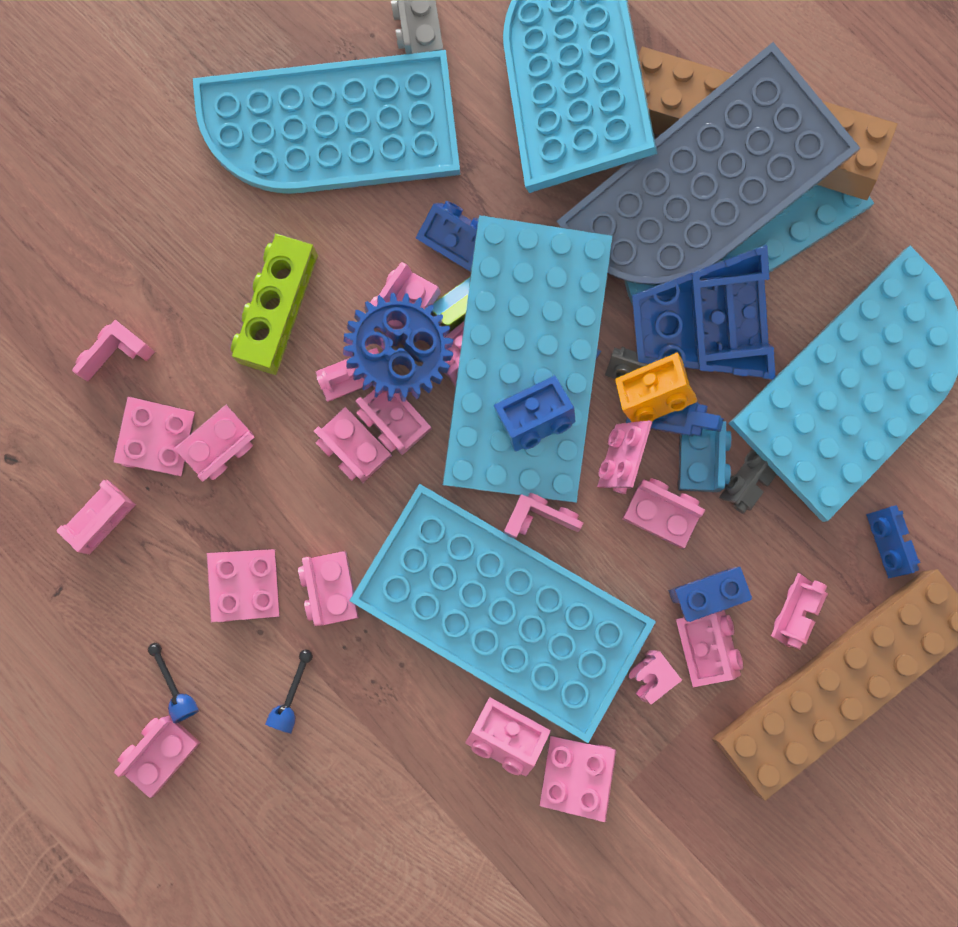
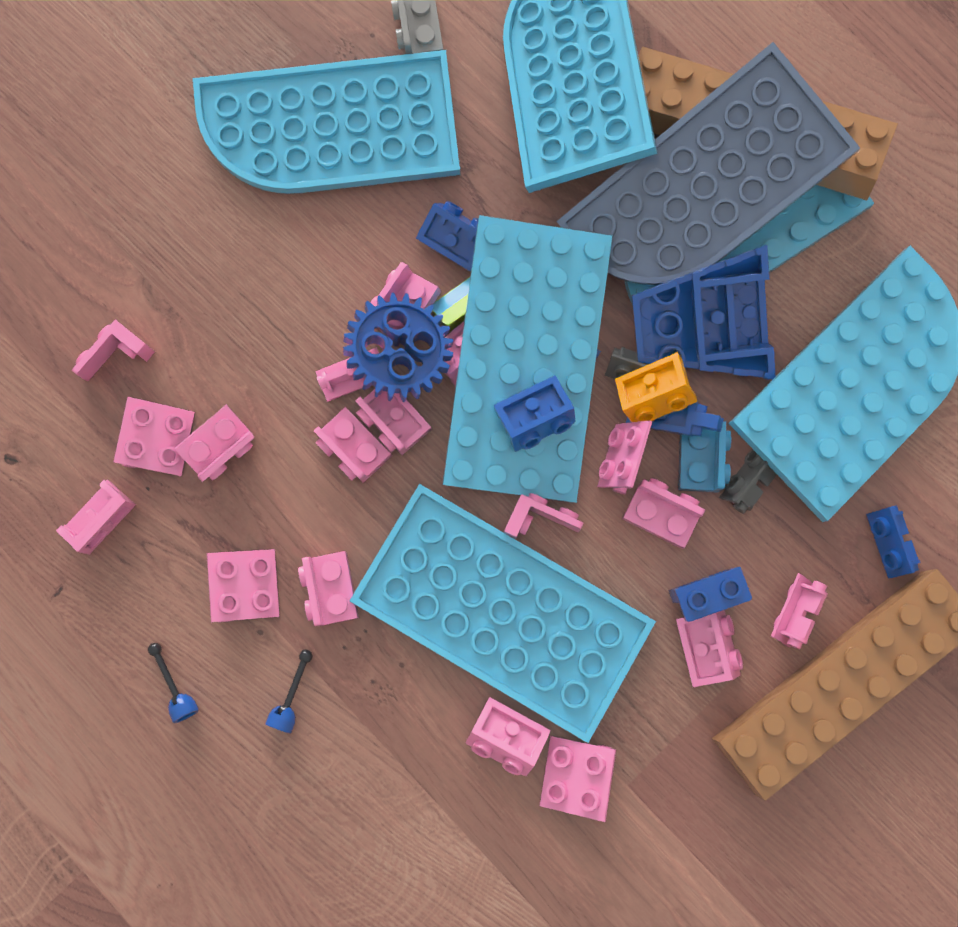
bright pink bracket [114,716,200,798] -> none
lime brick [231,233,318,375] -> none
bright pink hinge [628,650,682,705] -> none

